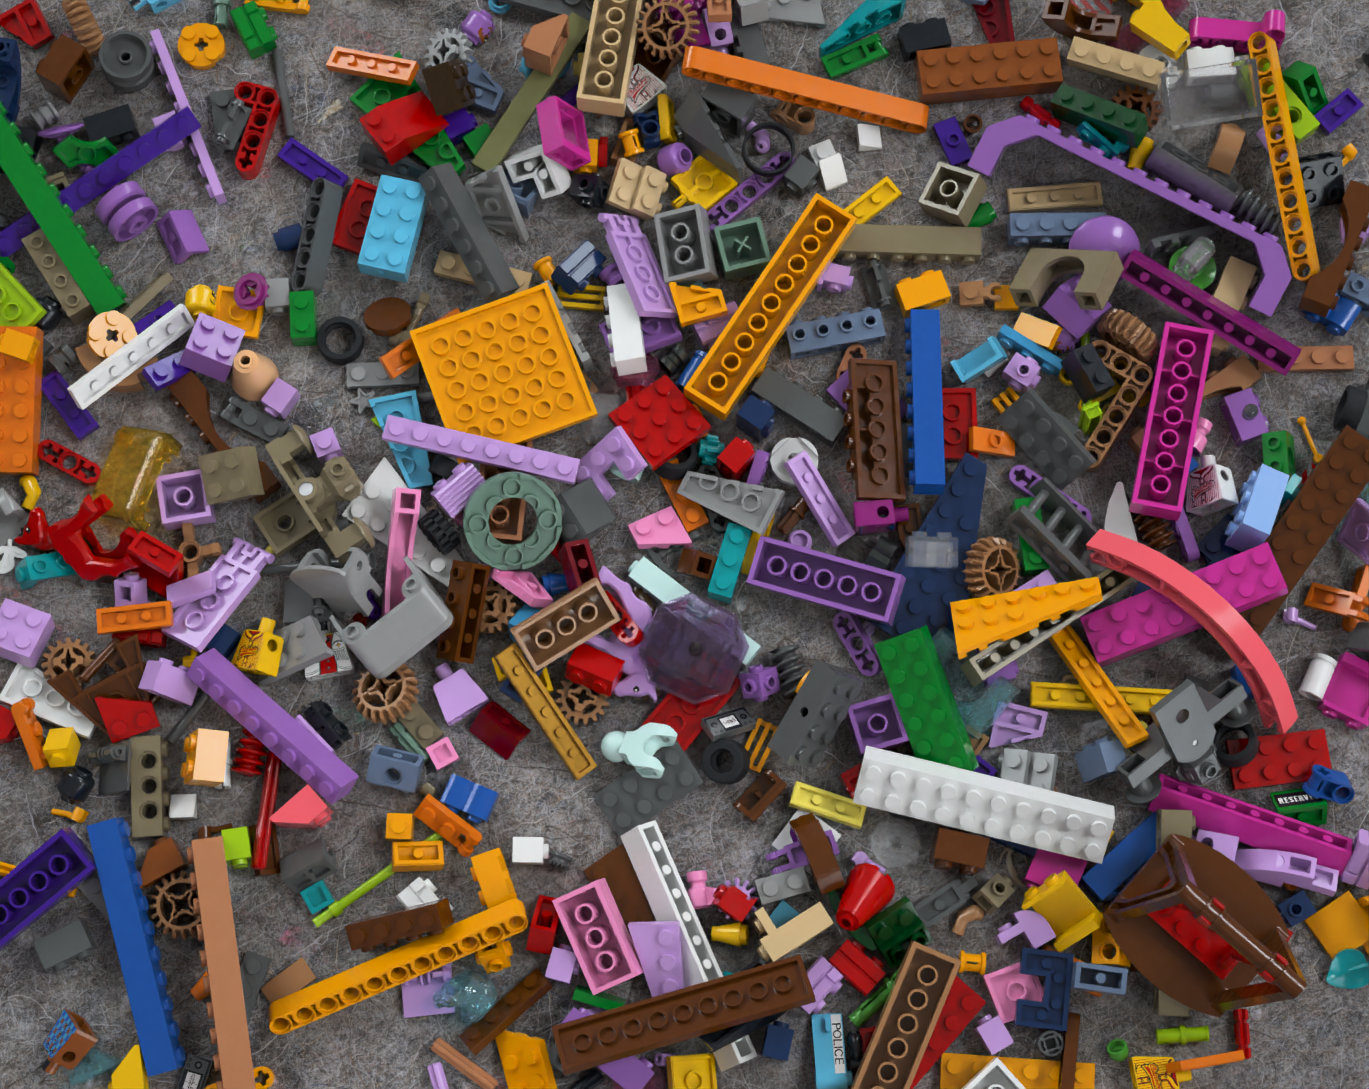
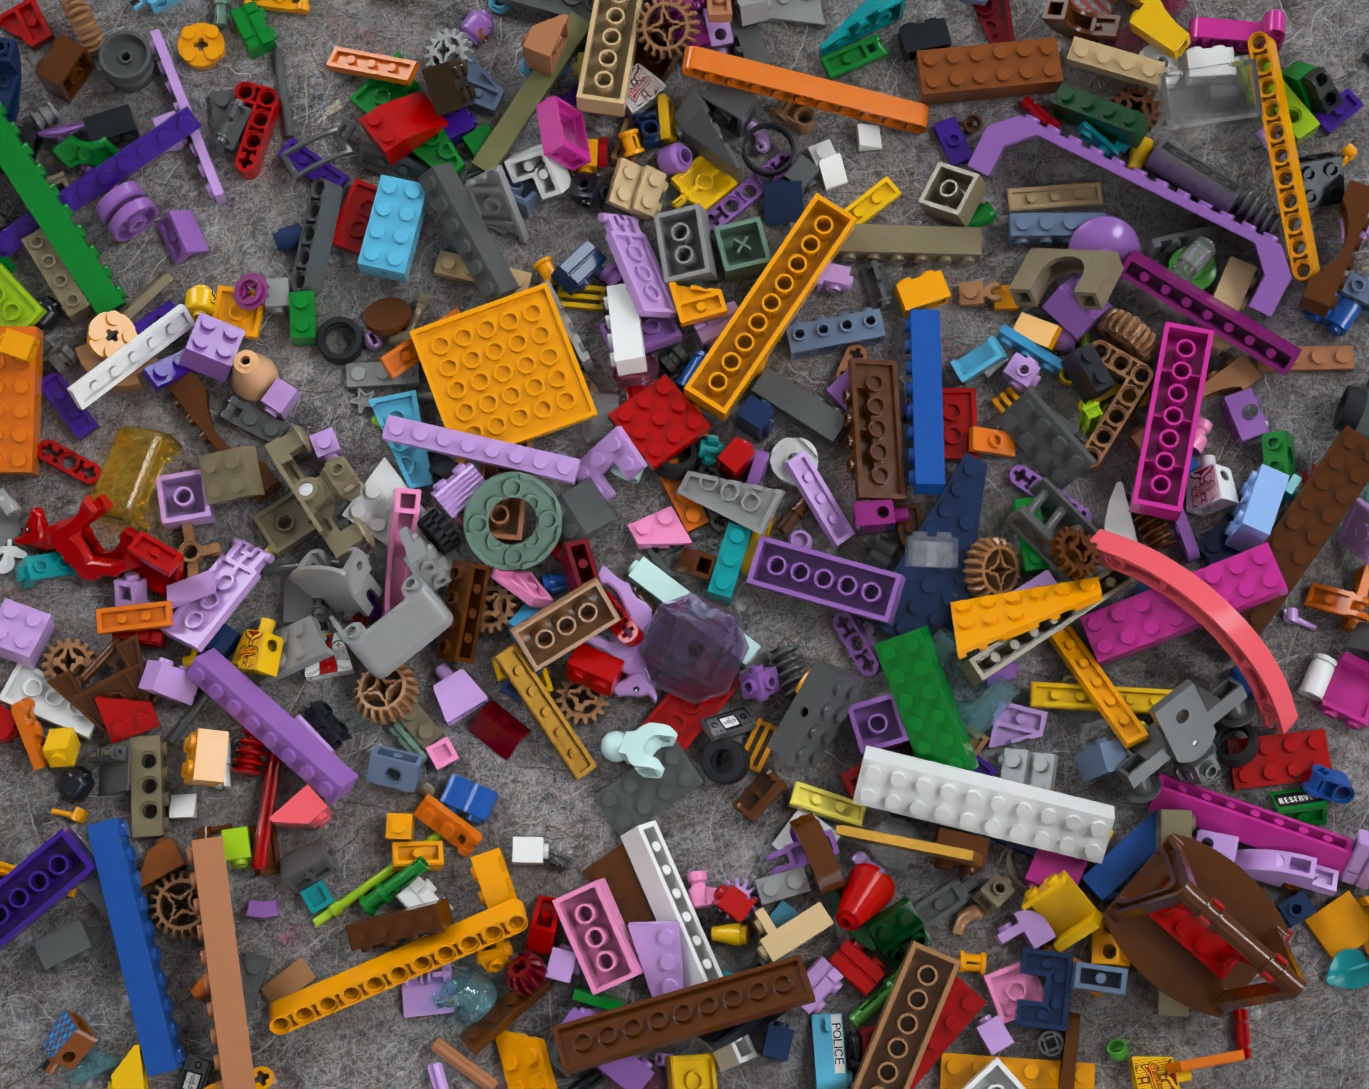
yellow arm [19,475,41,511] -> none
lime pin [1155,1025,1209,1045] -> none
medium nougat brick [1207,122,1246,174] -> none
light orange hinge [1297,416,1323,464] -> none
none -> medium lavender piece [246,900,280,919]
none -> dark grey sword [280,119,357,180]
none -> green pin [359,856,430,916]
none -> lavender hinge [364,331,384,351]
none -> light grey plate [398,526,452,591]
none -> dark red gear [503,951,548,997]
none -> dark blue piece [763,179,804,226]
none -> pearl gold tile [835,824,984,866]
none -> reddish brown gear [1049,525,1100,580]
none -> leg [1302,66,1343,115]

